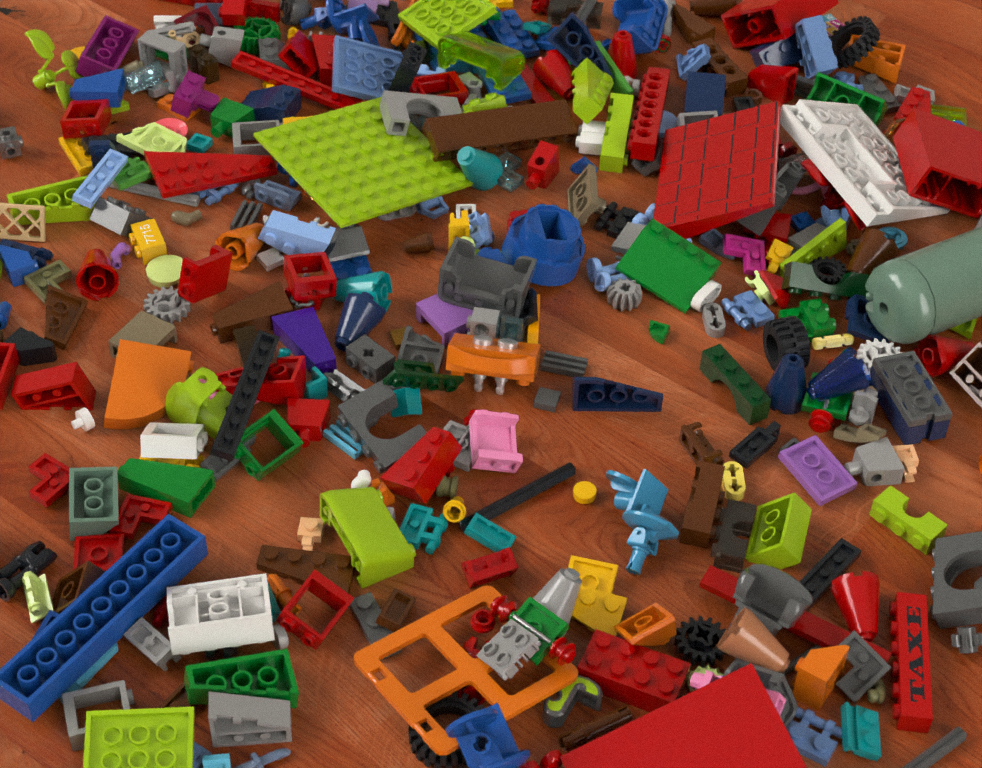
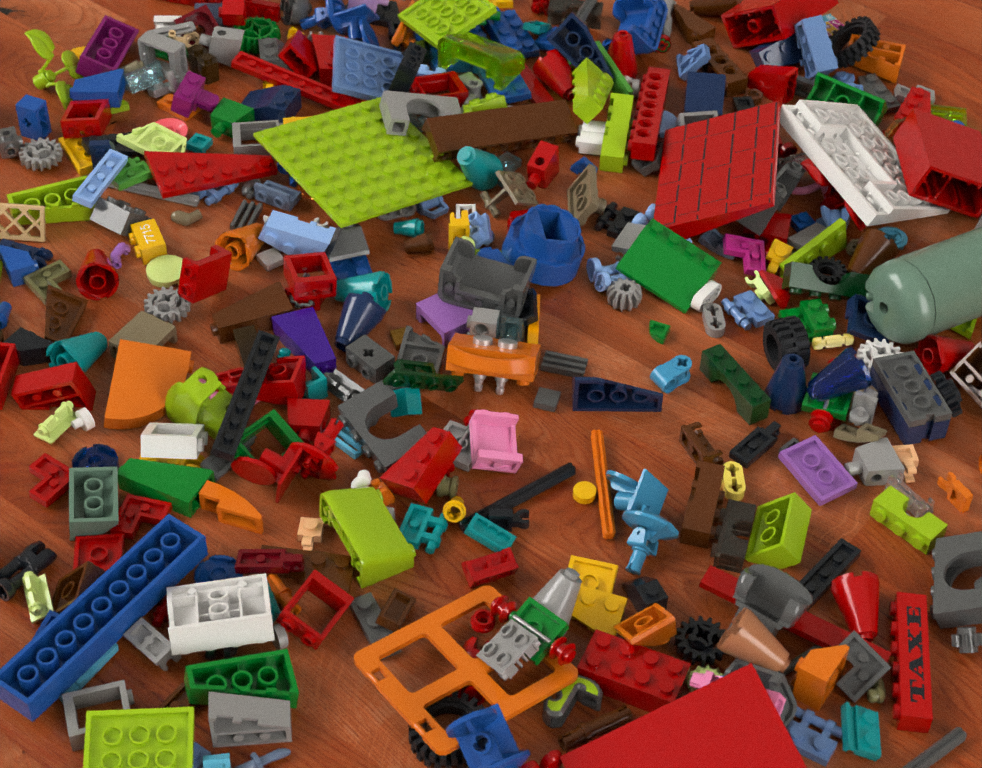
none -> blue brick [15,94,52,141]
none -> light grey gear [19,137,63,171]
none -> yellowish green hinge [33,401,76,445]
none -> teal cone [46,331,108,373]
none -> clear blue tile [72,444,119,470]
none -> blue tile [194,555,243,583]
none -> orange slope [199,480,264,534]
none -> red piece [231,418,344,503]
none -> dark red hinge [234,549,305,574]
none -> teal cone [393,218,425,237]
none -> dark tan plate [480,170,539,218]
none -> black plate [489,508,529,532]
none -> orange axle [591,429,616,540]
none -> black slope [622,576,668,612]
none -> dark azure piece [650,355,692,393]
none -> clear hinge [884,471,935,518]
none -> black gear [930,370,963,418]
none -> orange plate [937,472,973,514]

